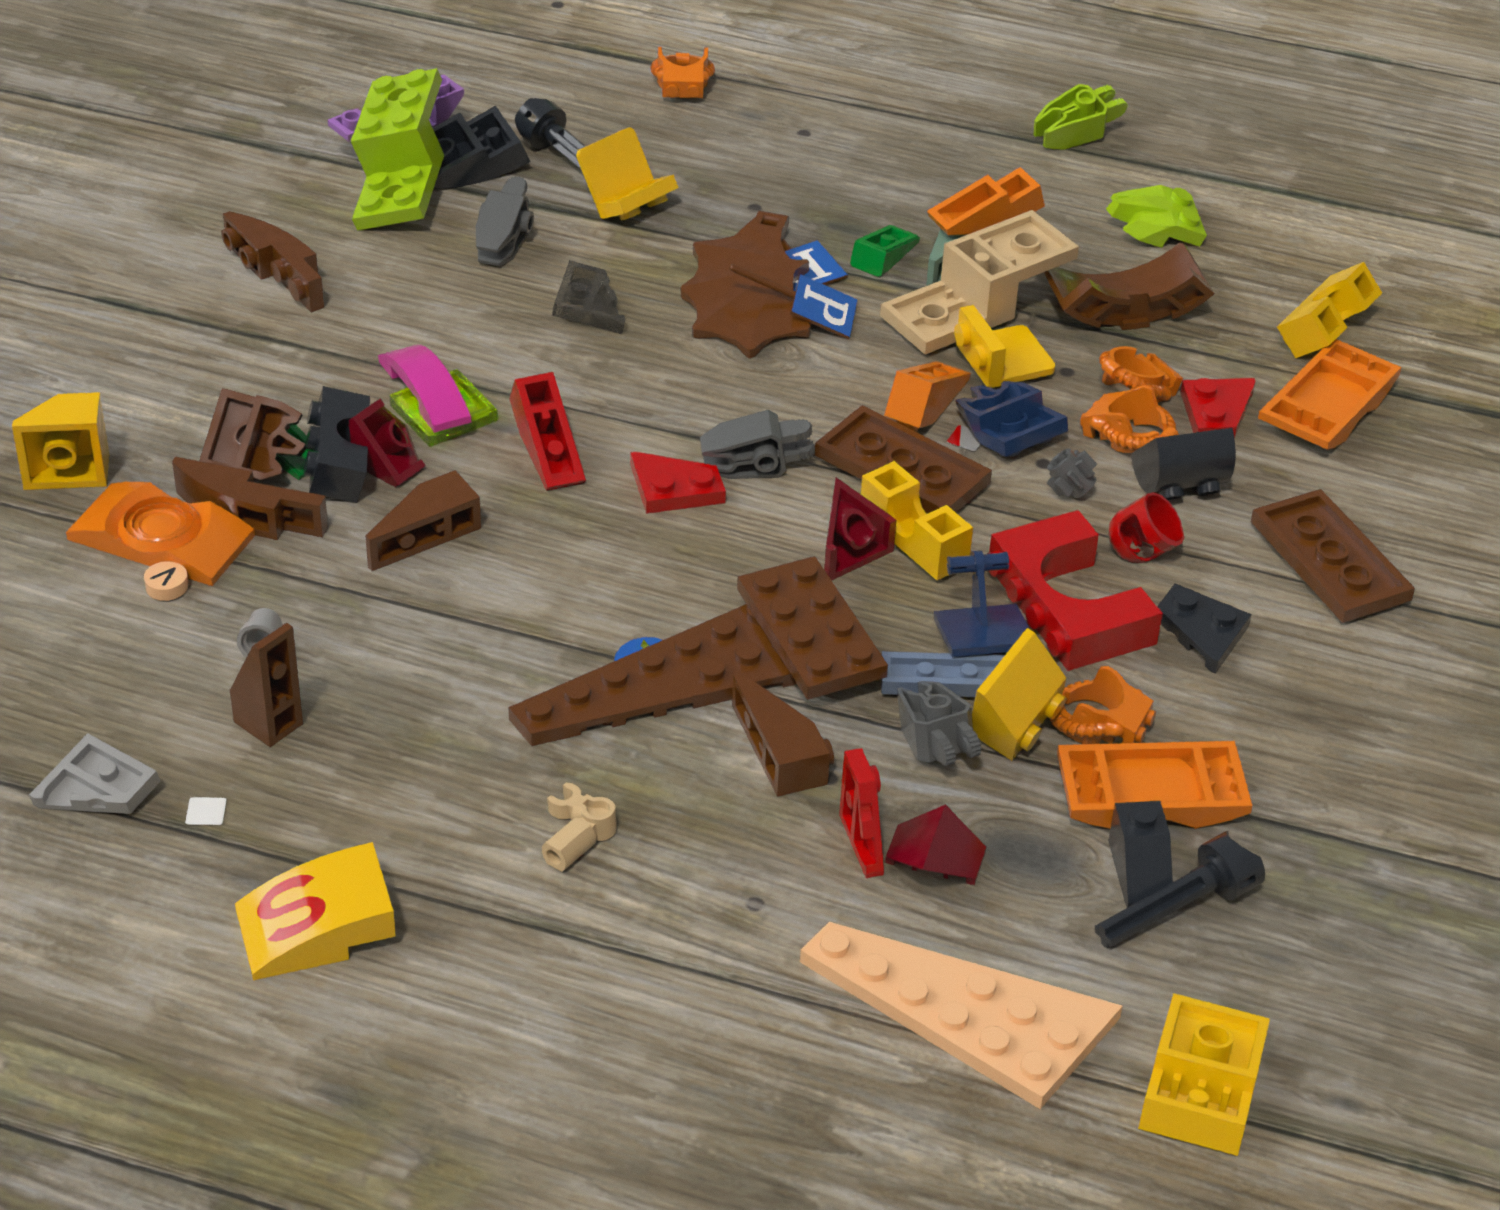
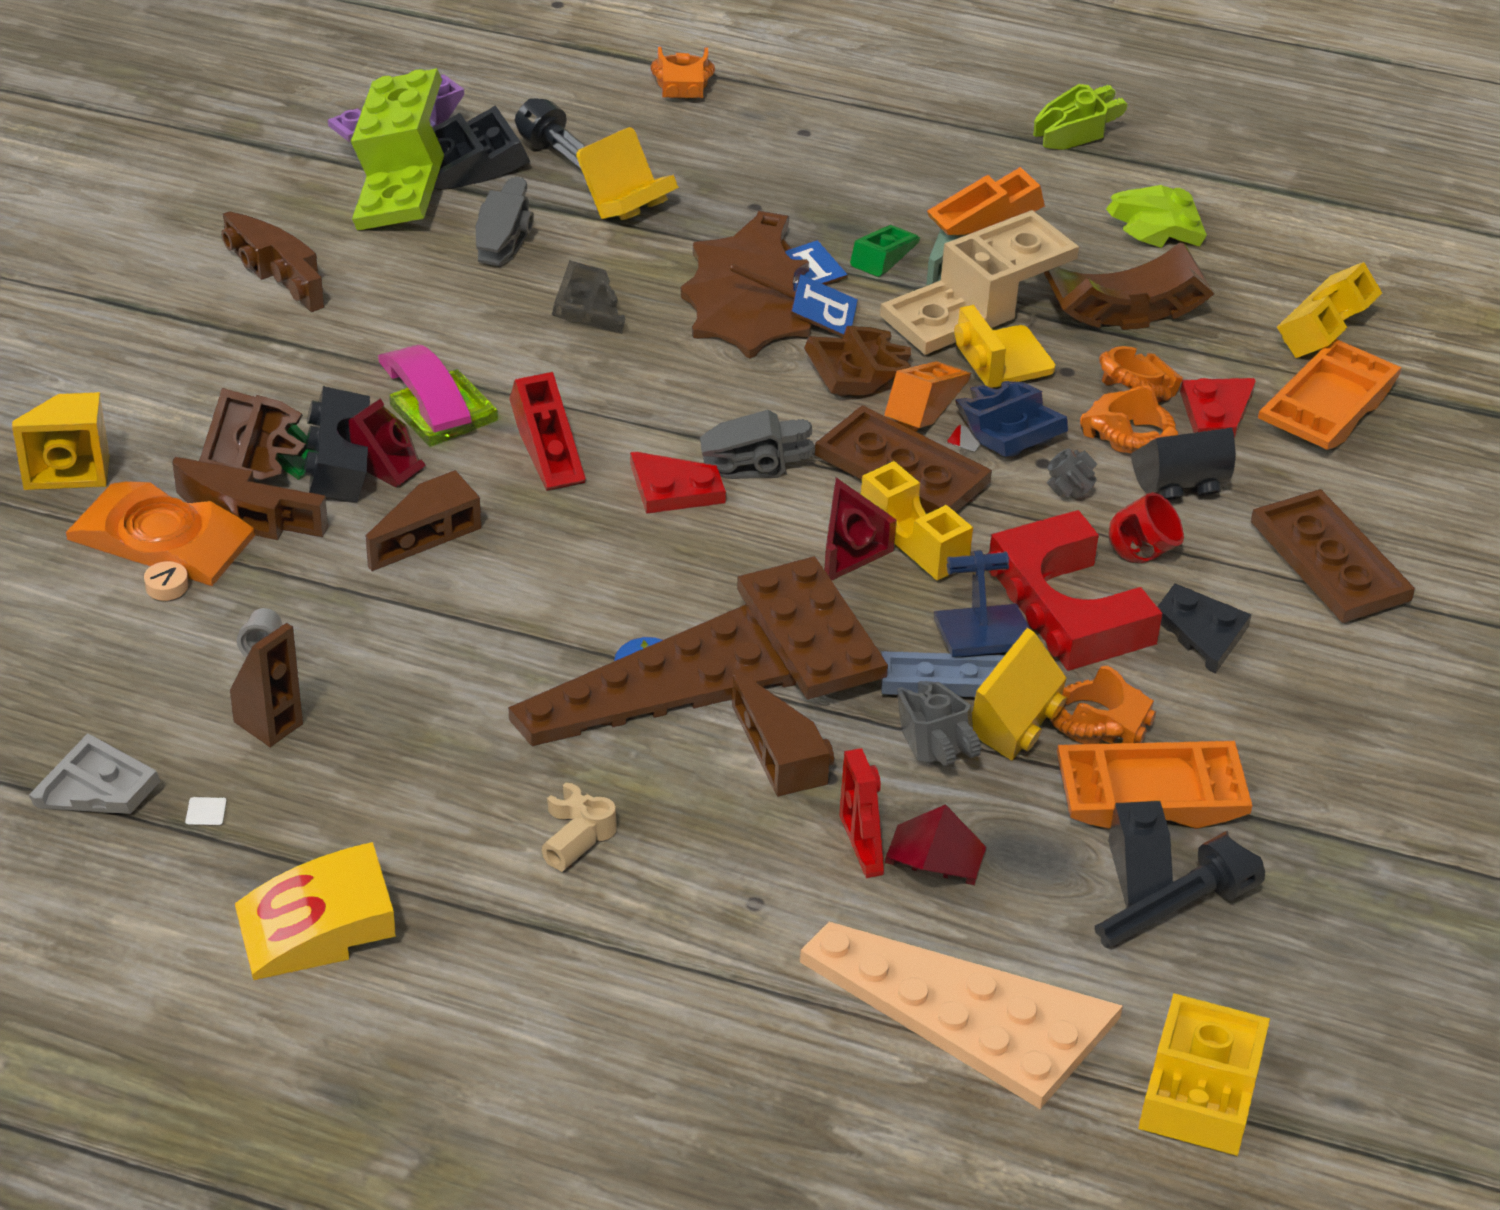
none -> reddish brown plate [804,326,911,396]

